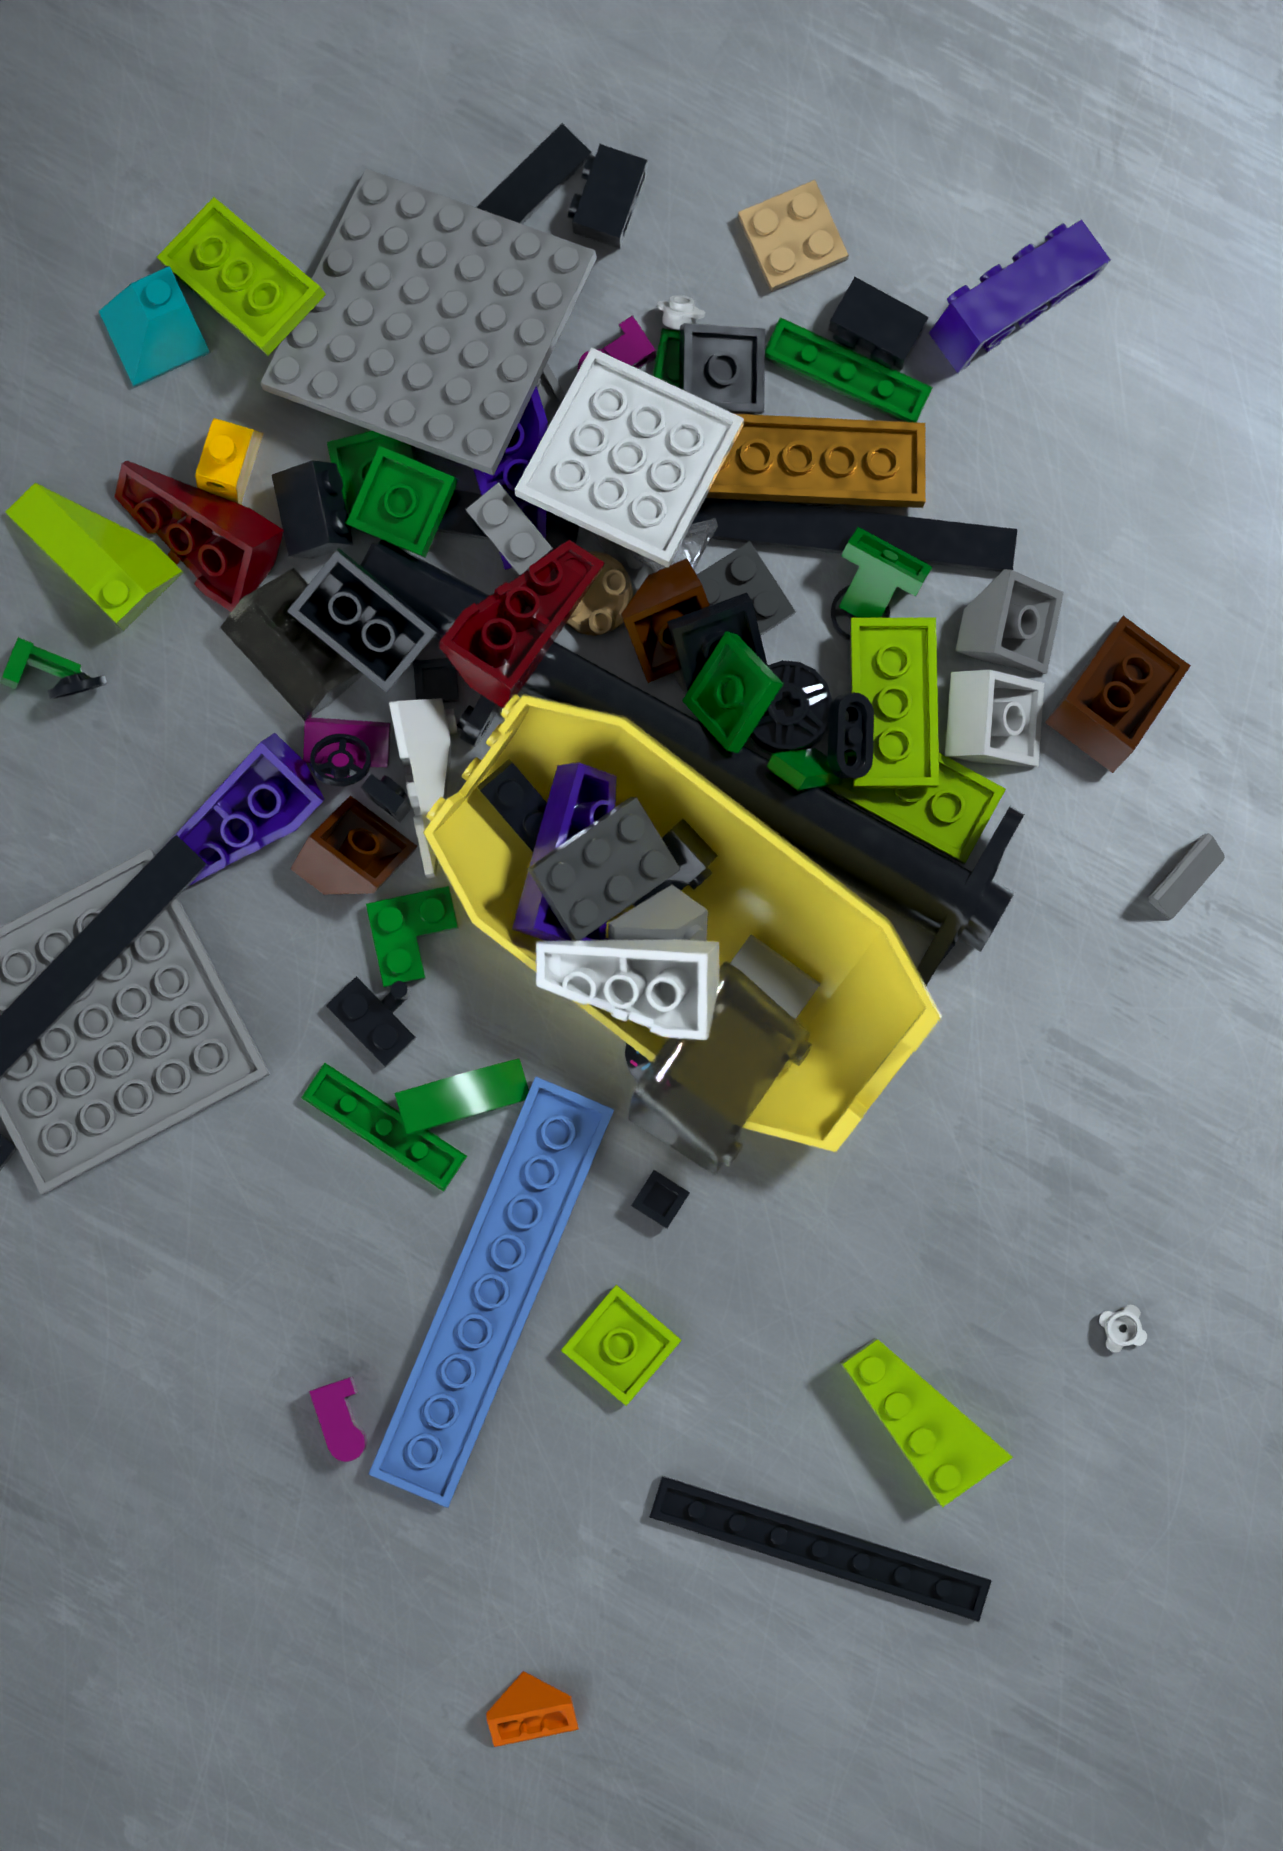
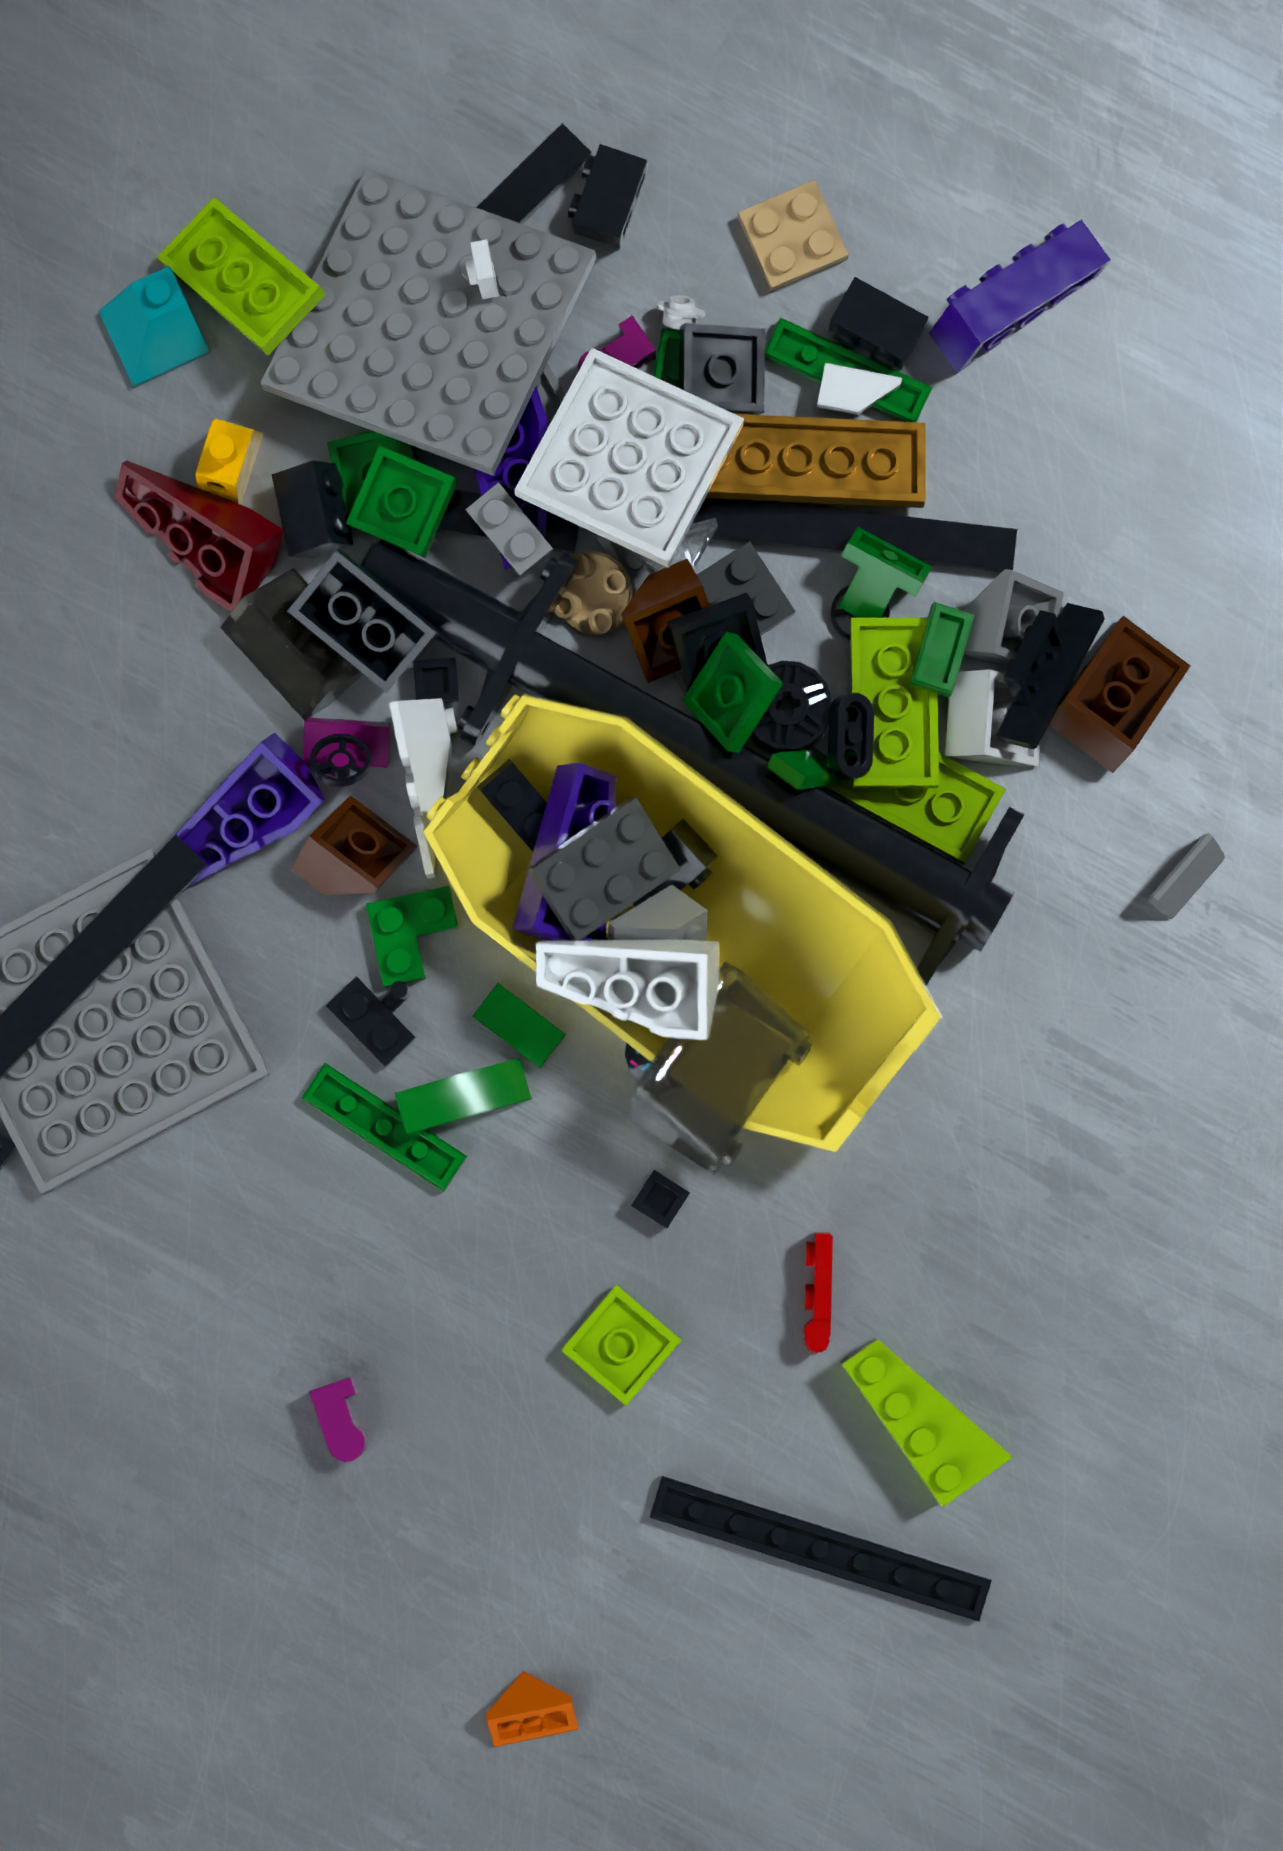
green piece [0,637,107,699] -> none
lime wedge [5,483,184,631] -> none
black plate [361,774,410,822] -> none
medium blue plate [368,1076,614,1508] -> none
dark red wedge [438,540,605,708] -> none
light grey slope [722,934,820,1025] -> none
white plate [1099,1304,1147,1352] -> none
none -> white plate [465,239,499,299]
none -> green tile [472,983,566,1068]
none -> red hinge [803,1232,833,1354]
none -> white tile [817,363,902,415]
none -> green tile [909,602,975,698]
none -> black bracket [996,603,1105,749]

